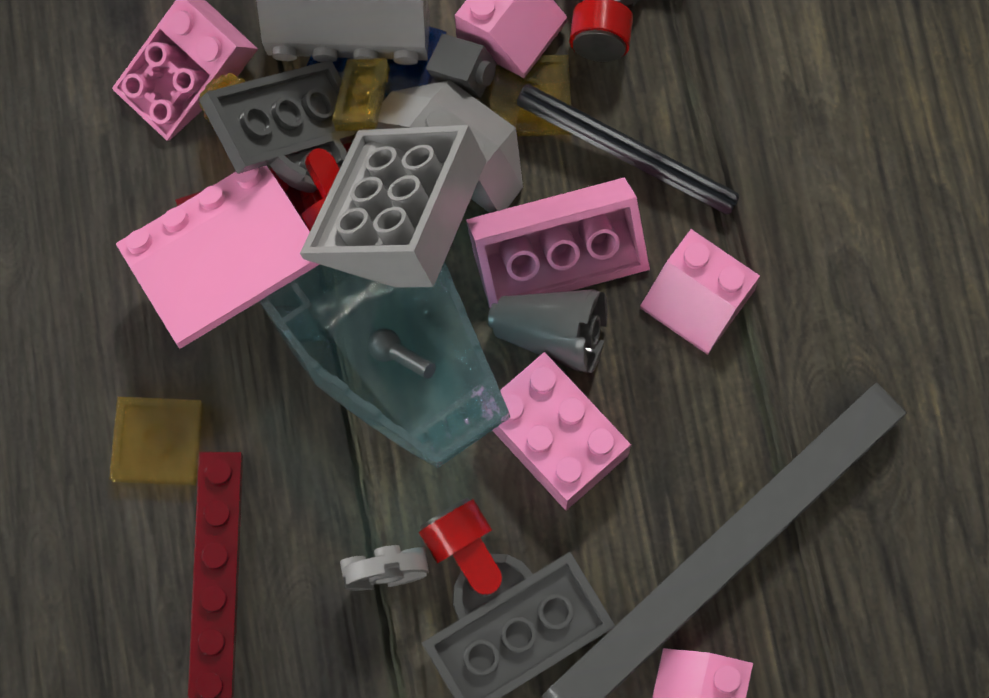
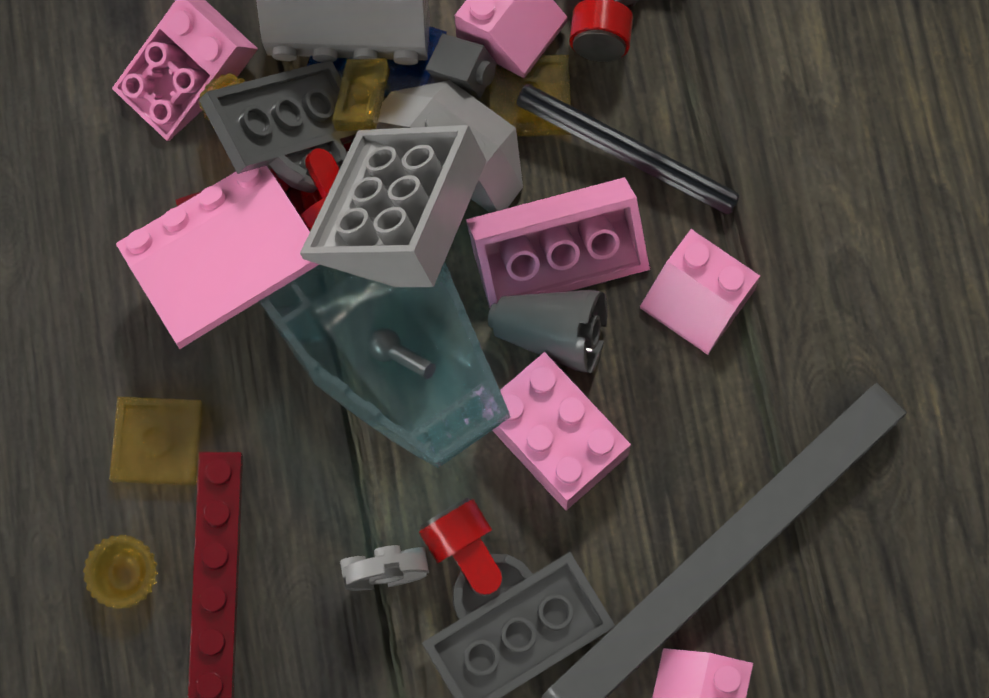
none -> clear yellow hat [83,535,158,609]

